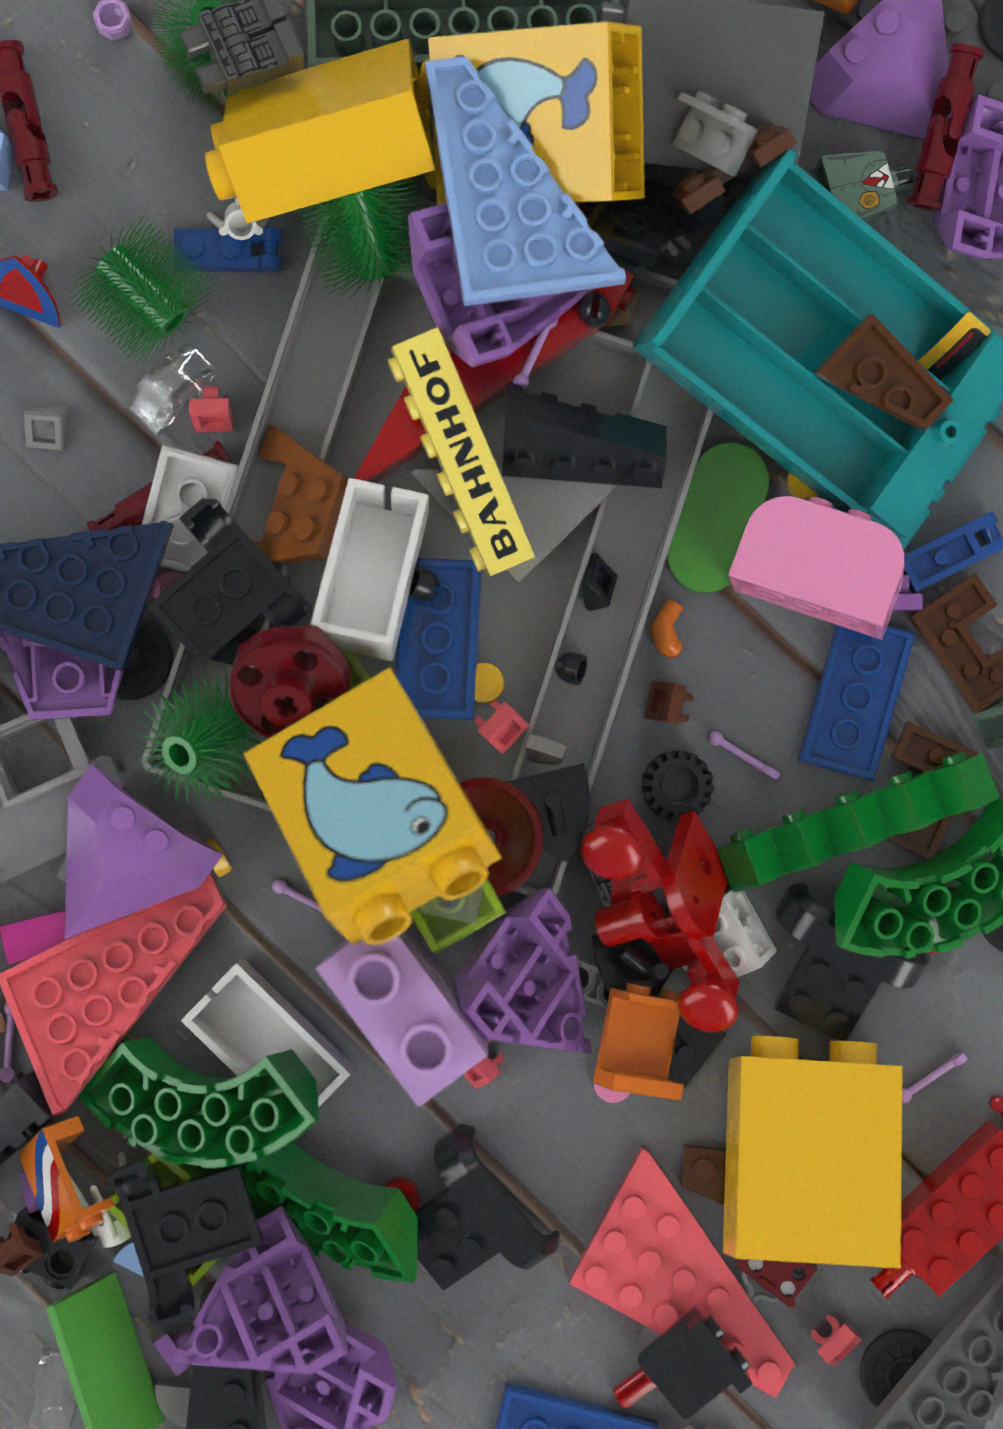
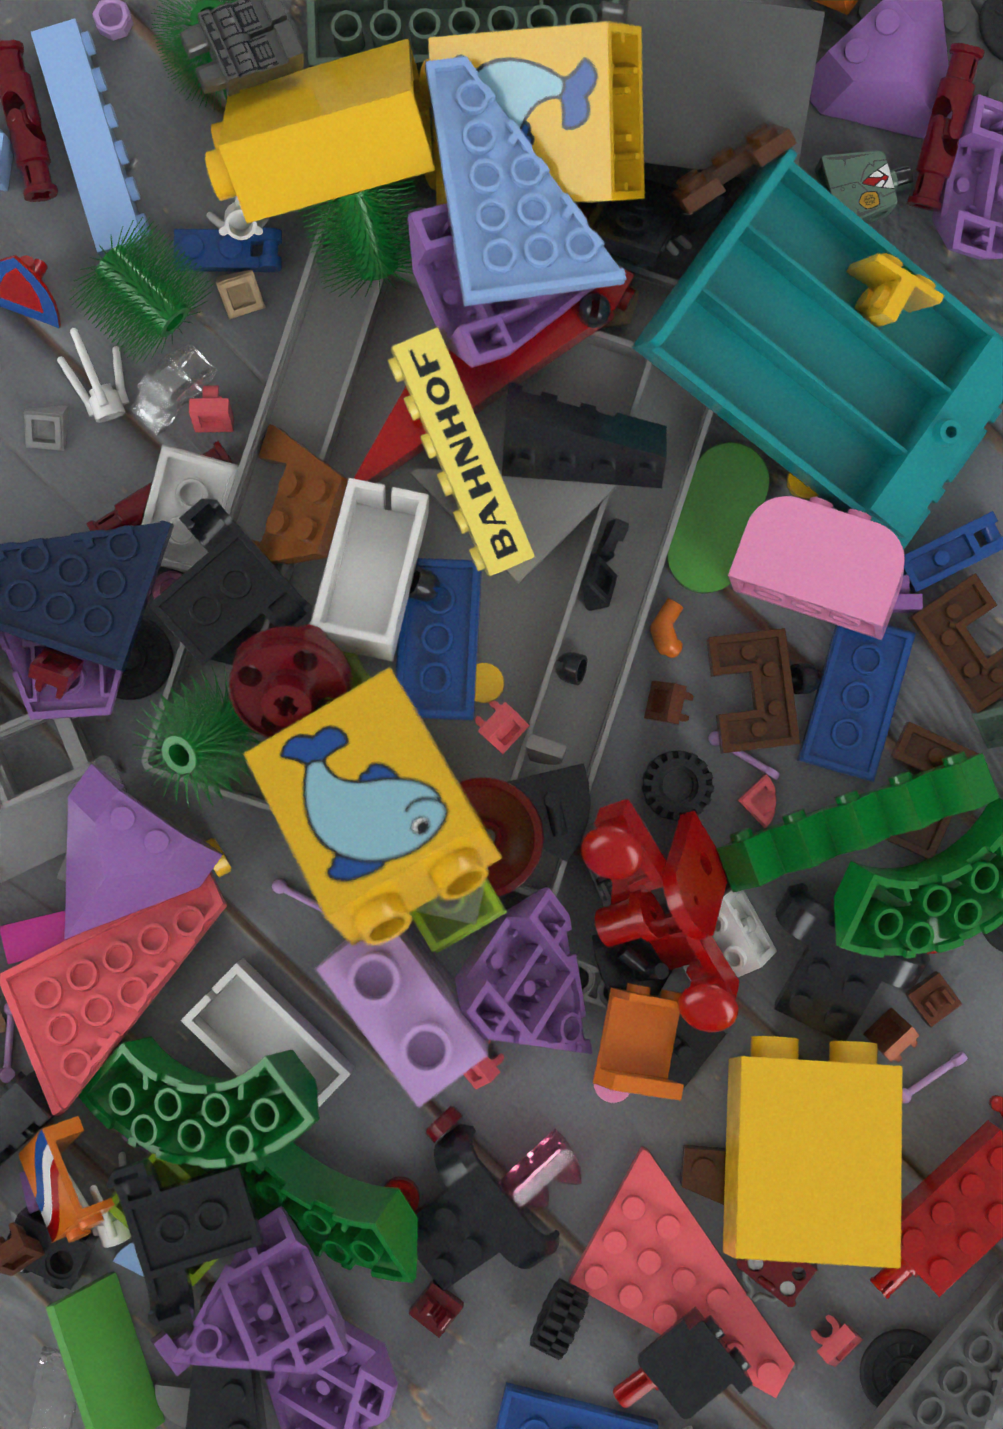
lavender hinge [513,318,558,390] -> none
light grey bracket [672,90,758,177] -> none
reddish brown wing [813,313,953,430] -> none
sticker [918,312,991,380] -> none
none -> dark red tile [28,647,84,699]
none -> light blue brick [31,18,152,258]
none -> white plant [57,328,129,423]
none -> tan slope [216,270,266,320]
none -> dark red tile [409,1279,464,1338]
none -> dark red tile [425,1106,463,1143]
none -> clear pink tile [498,1129,582,1209]
none -> black tyre [529,1278,589,1360]
none -> black tile [596,518,630,562]
none -> reddish brown plate [706,628,800,754]
none -> coral tile [737,774,776,829]
none -> black hinge [790,663,821,695]
none -> yellow bracket [846,253,944,327]
none -> copper tile [863,1007,920,1062]
none -> copper tile [905,971,962,1027]

